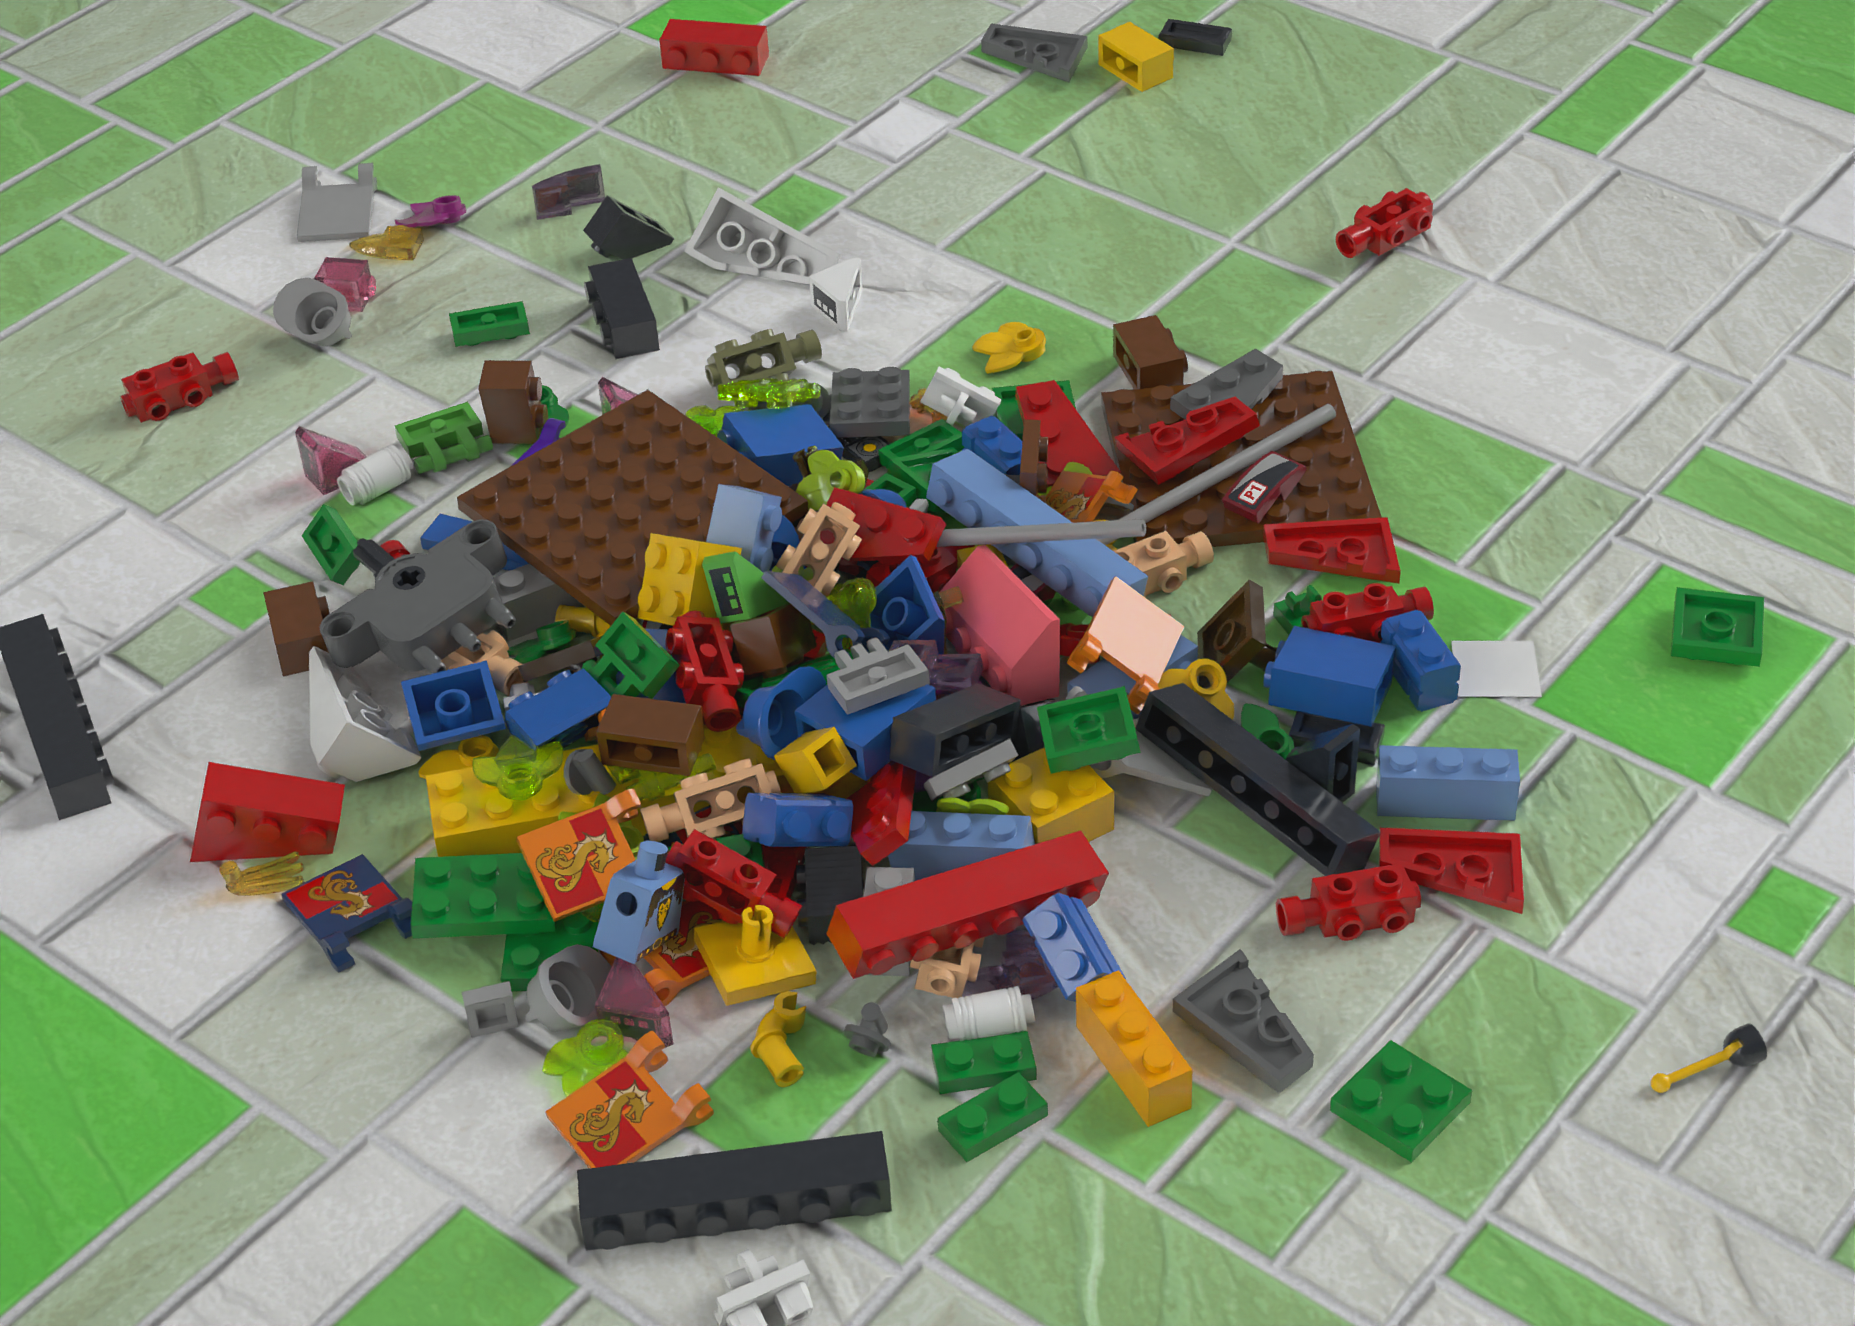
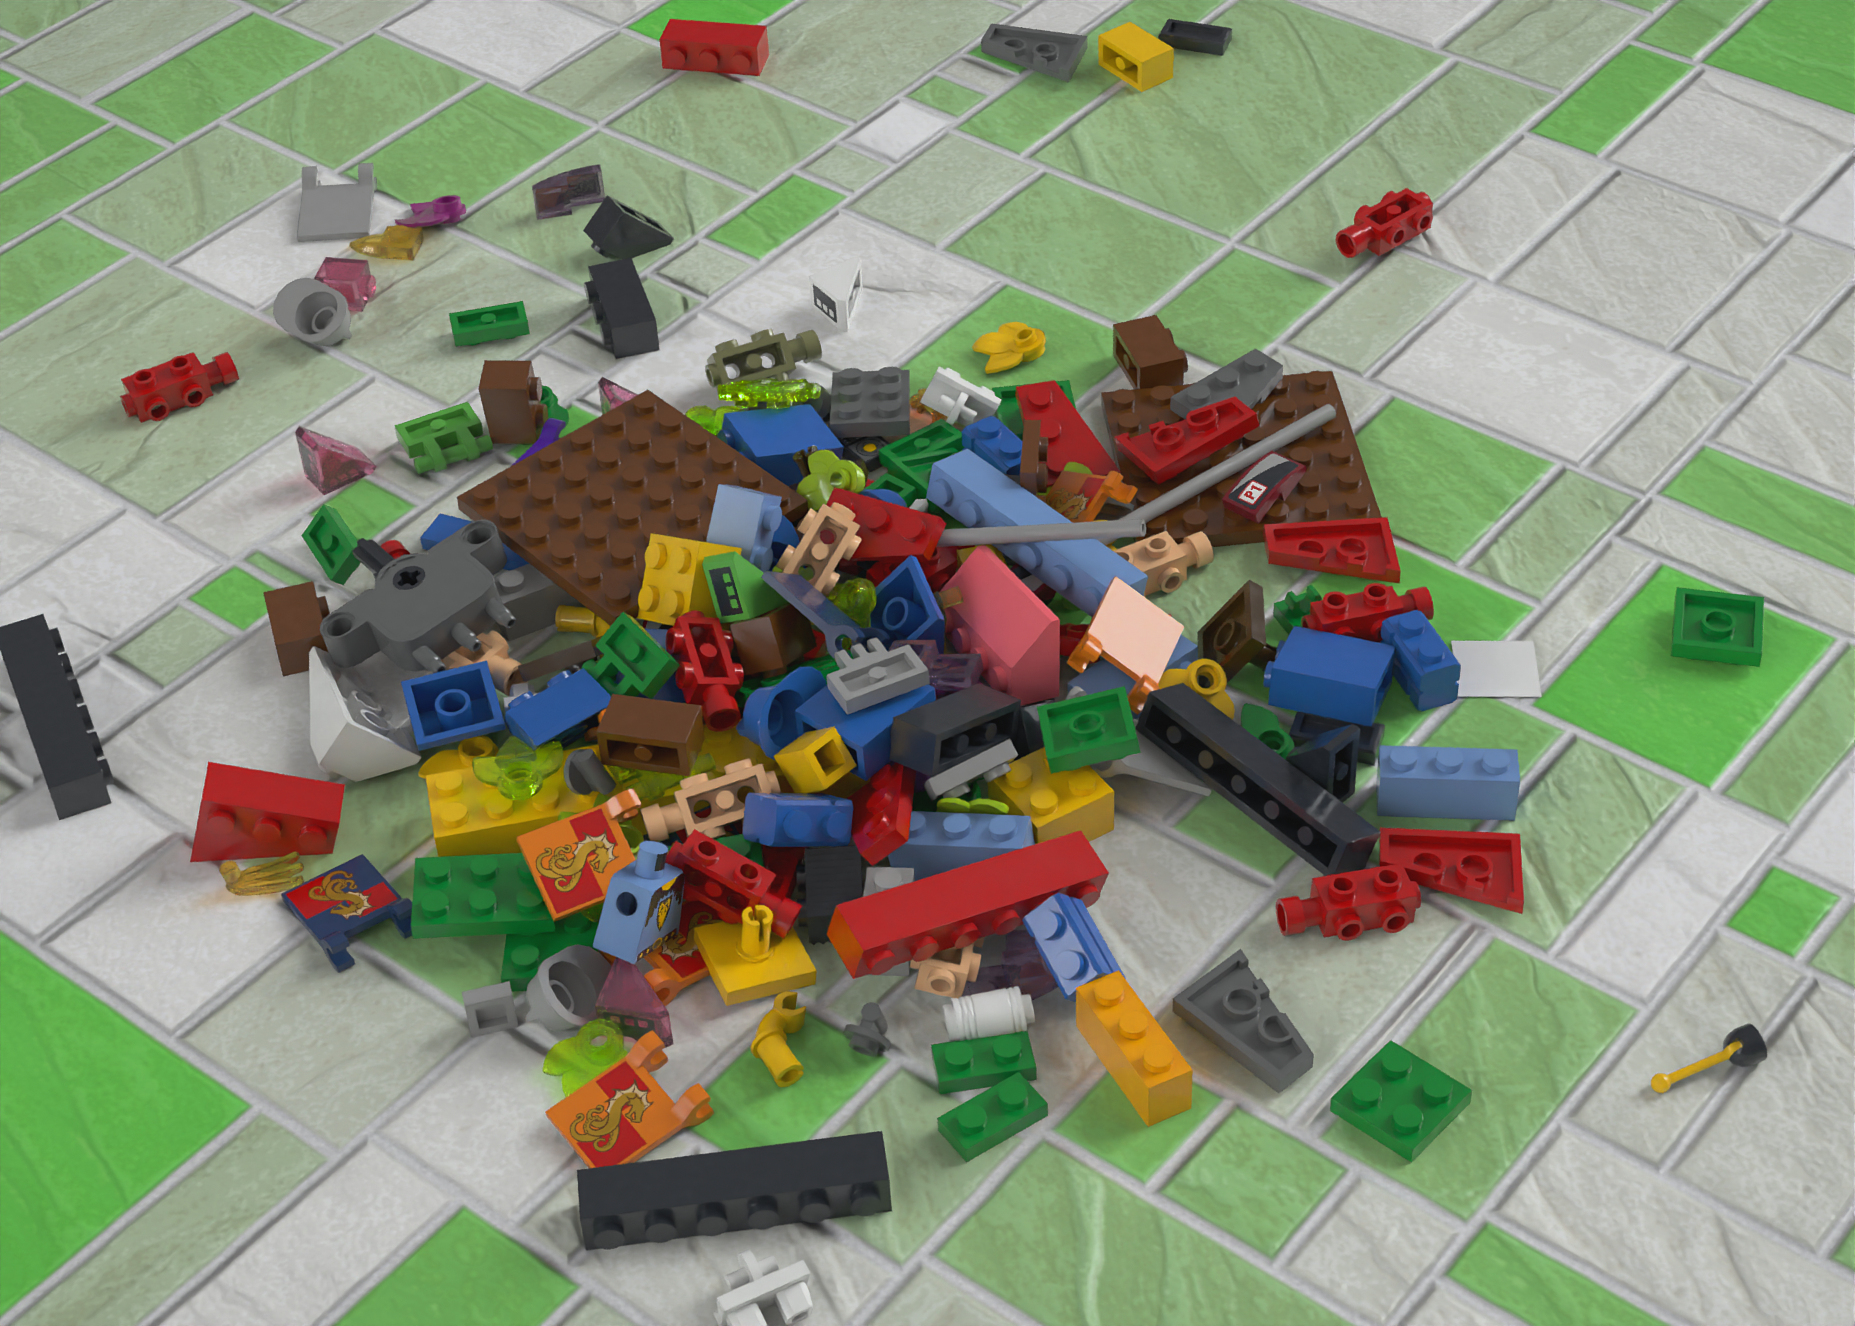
white head [337,444,413,505] -> none
green plate [507,620,578,664] -> none
white wedge [684,187,841,285] -> none

